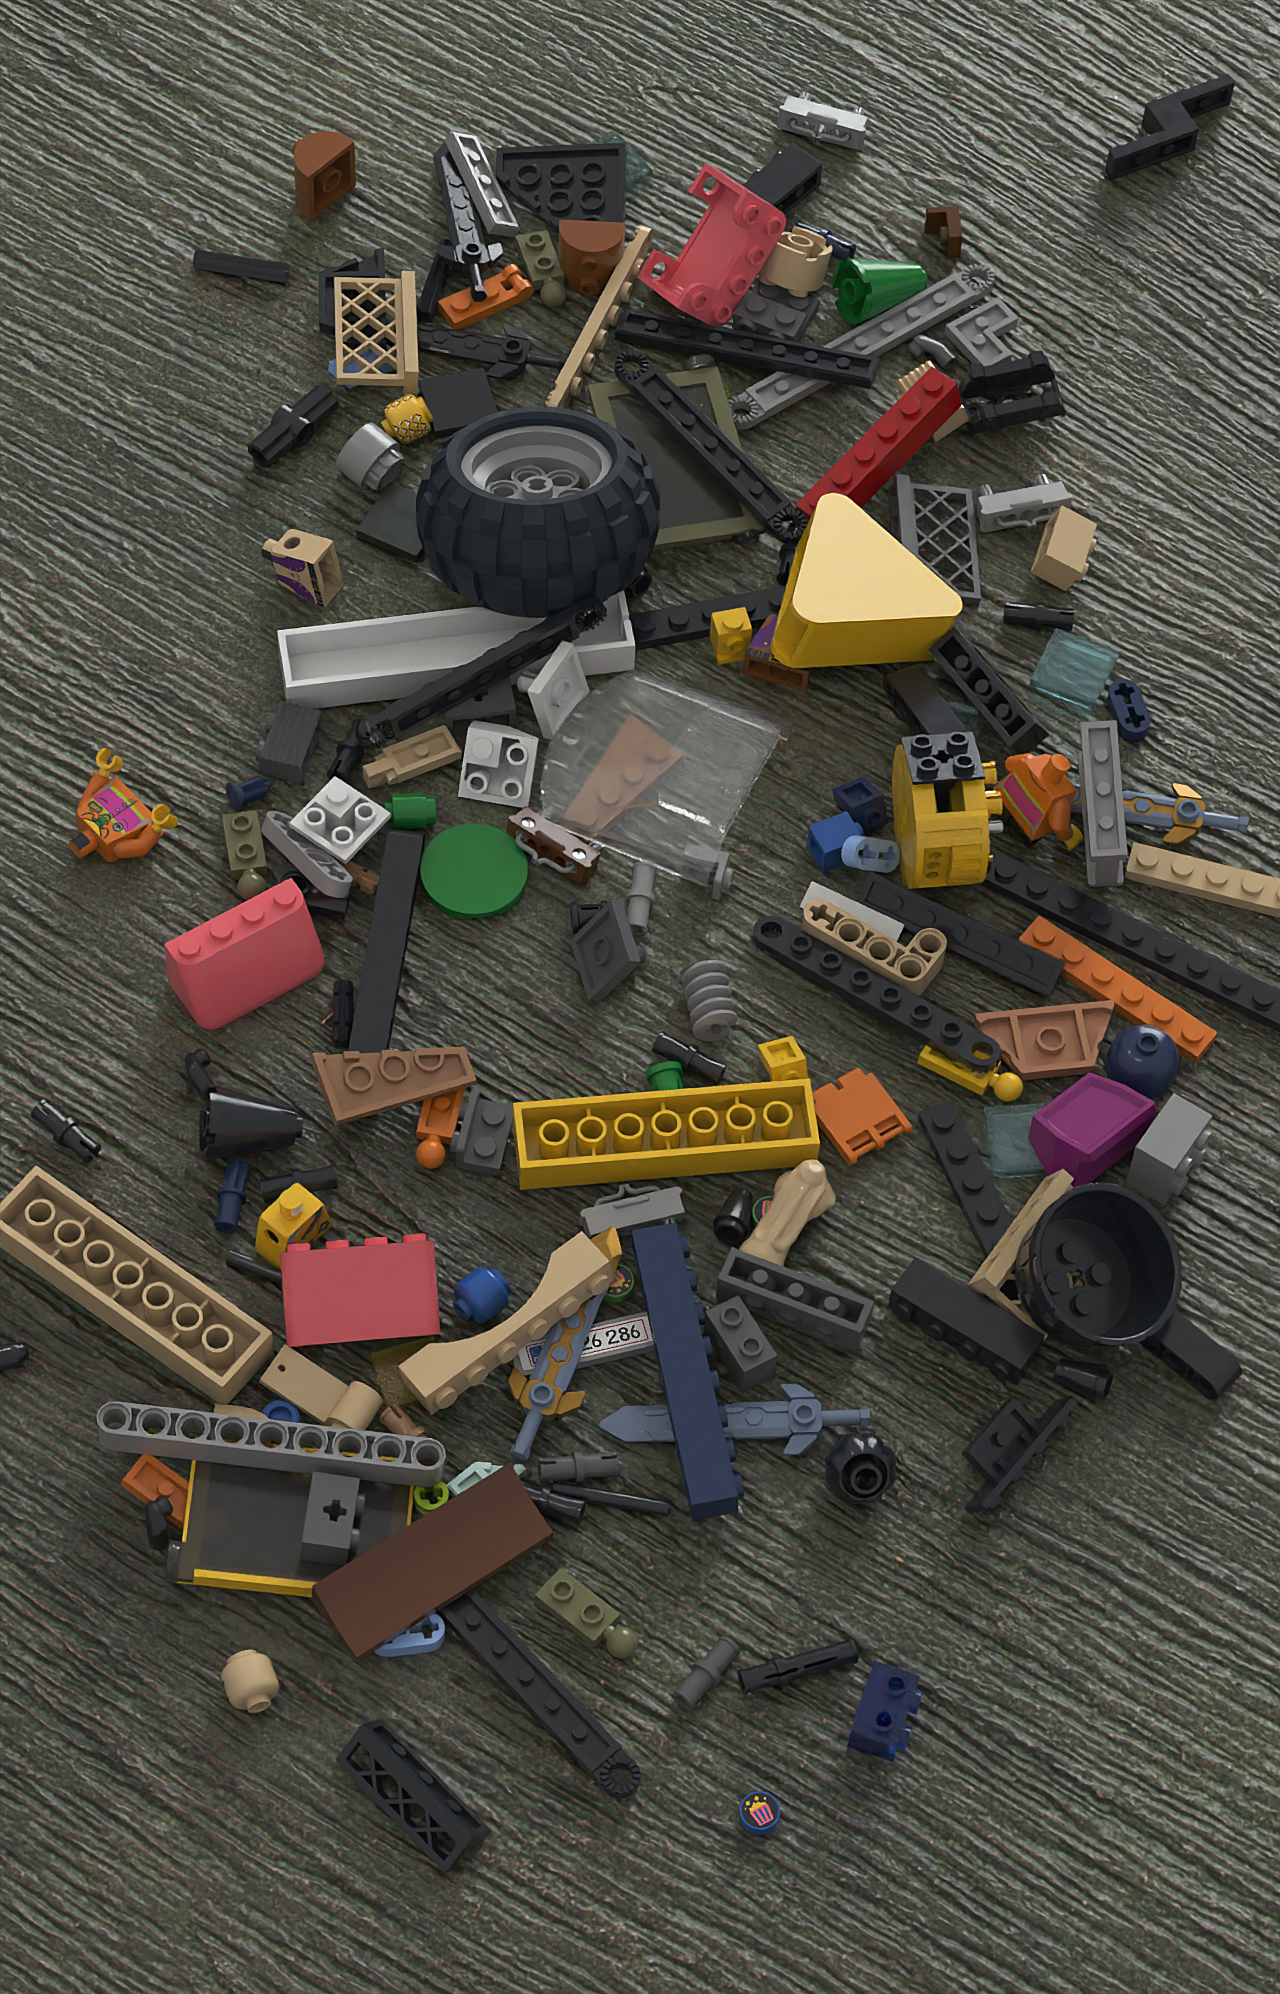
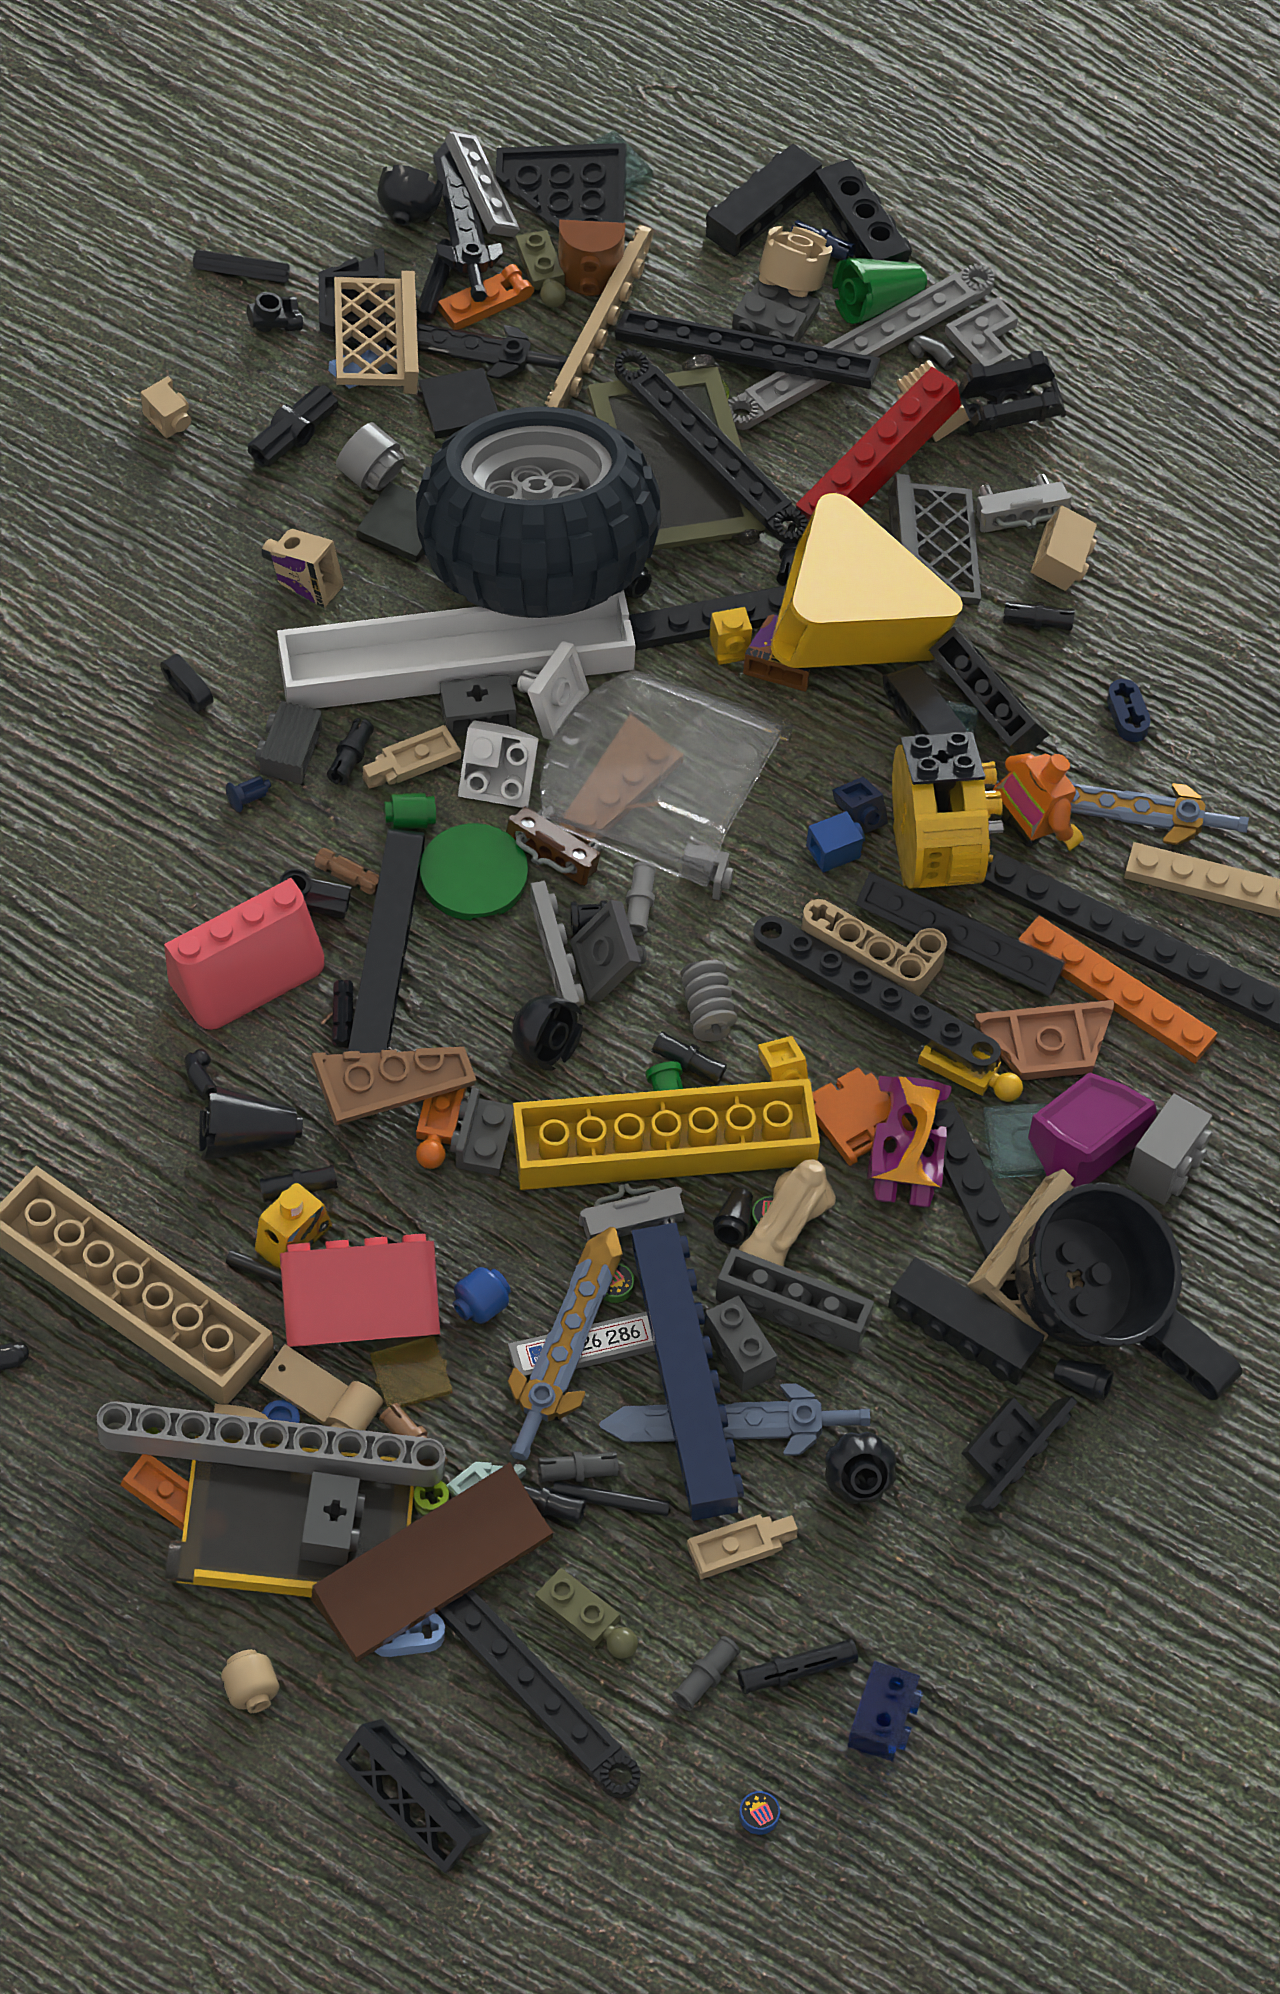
black pin [31,1099,101,1163] -> none
torso [69,748,178,862] -> none
black arm [144,1496,173,1551] -> none
dark blue axle [214,1158,249,1233] -> none
olive plate [222,810,268,900] -> none
light grey beam [261,811,353,898] -> none
white slope [289,776,391,864] -> none
dark orange brick [292,131,356,222] -> none
black plate [355,596,607,751] -> none
yellow head [381,394,434,444] -> none
tan arch [398,1231,615,1415] -> none
coral windscreen [637,163,786,327] -> none
light grey piece [777,92,868,150] -> none
white sticker [800,881,905,942] -> none
light blue beam [841,835,900,873] -> none
reddish brown bracket [924,206,963,259] -> none
clear light blue tile [1029,628,1120,710] -> none
light grey fence [1078,720,1127,887] -> none
black bracket [1105,74,1235,181] -> none
dark blue cylinder [1105,1024,1179,1099] -> none
none -> tan brick [141,376,191,439]
none -> black beam [160,653,214,712]
none -> black plate [246,292,303,332]
none -> black cylinder [377,165,444,226]
none -> black cylinder [512,995,583,1071]
none -> light grey plate [530,881,585,1021]
none -> tan hinge [687,1514,798,1579]
none -> black brick [813,159,912,262]
none -> magenta hips [867,1076,951,1208]

